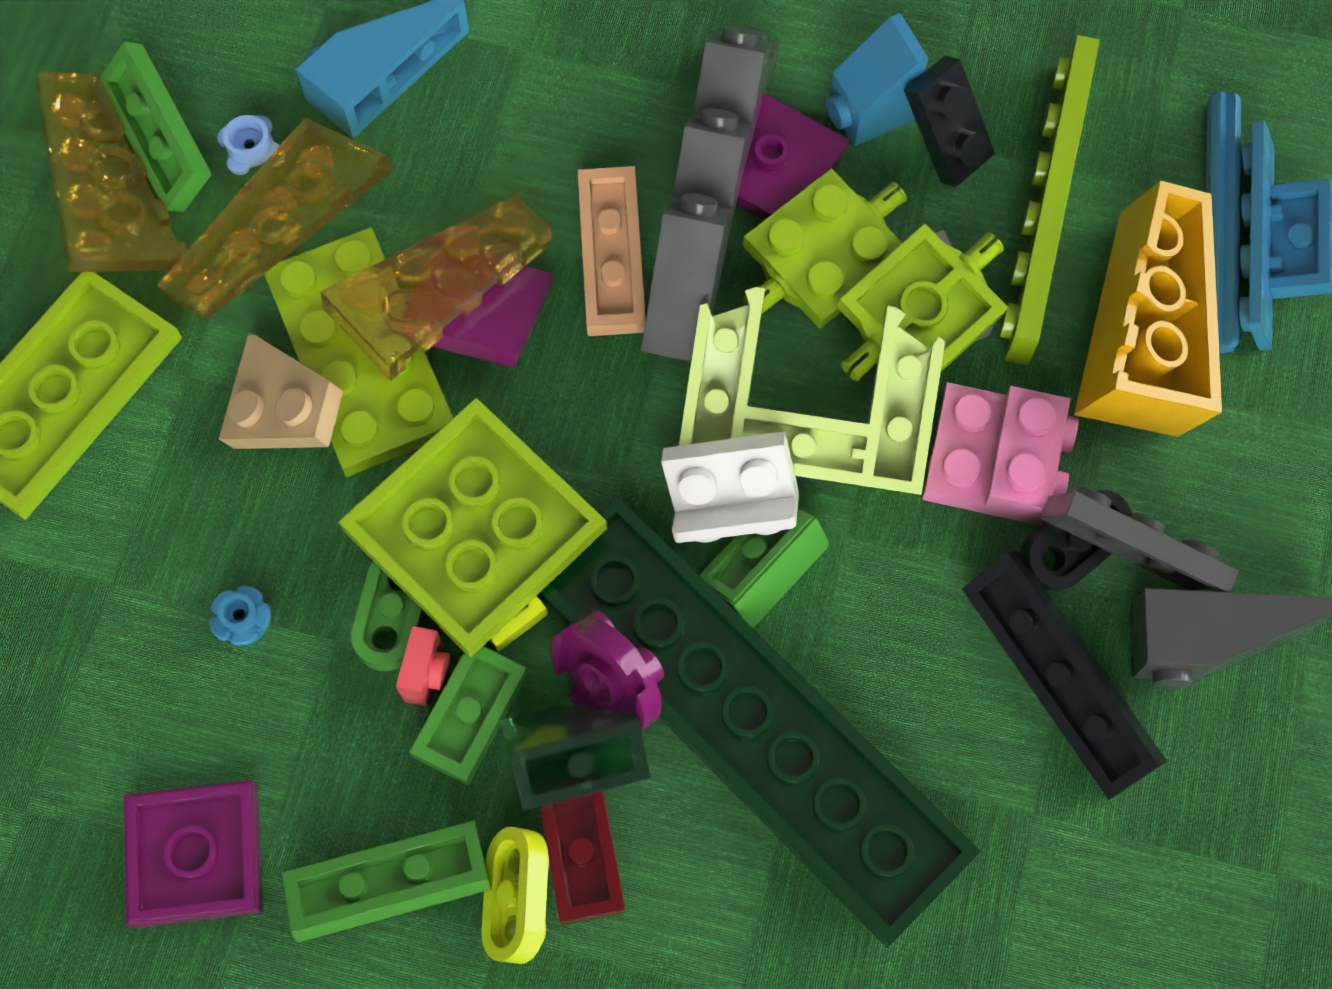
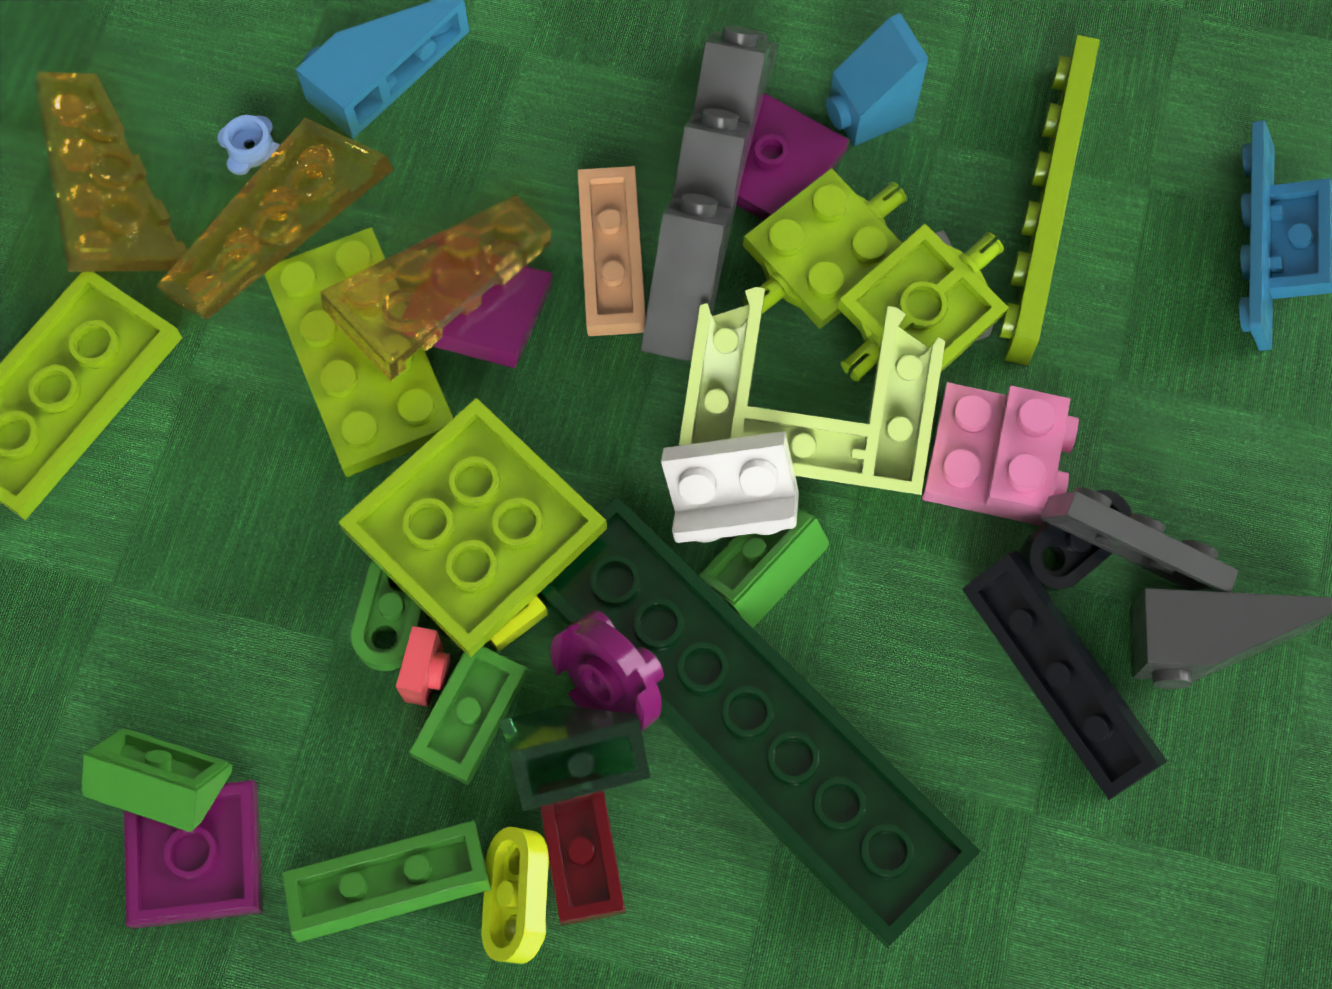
bright green plate [98,42,212,212] -> none
dark azure plate [209,586,271,646] -> none
tan wing [219,335,343,449] -> none
black plate [904,56,995,188] -> none
yellow wedge [1074,181,1222,437] -> none
dark azure axle [1205,91,1241,354] -> none
none -> bright green slope [82,728,232,832]

